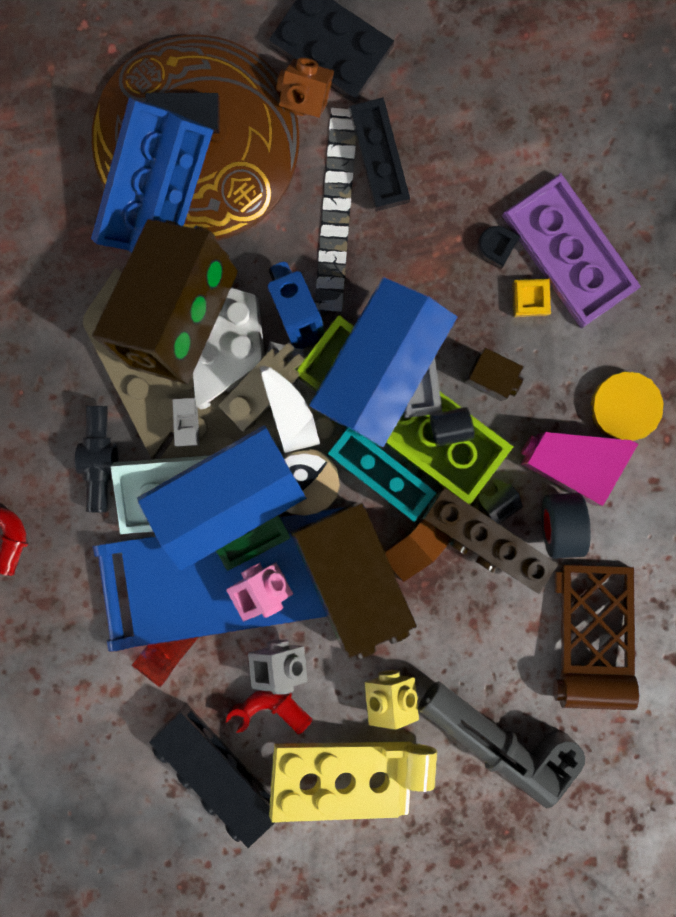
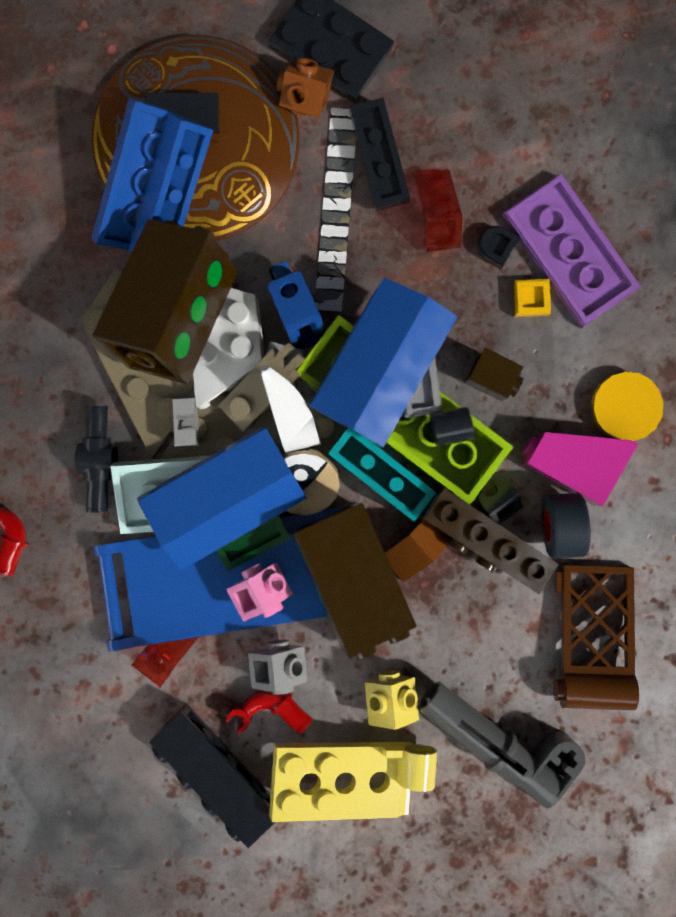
none -> clear red bracket [415,169,463,252]

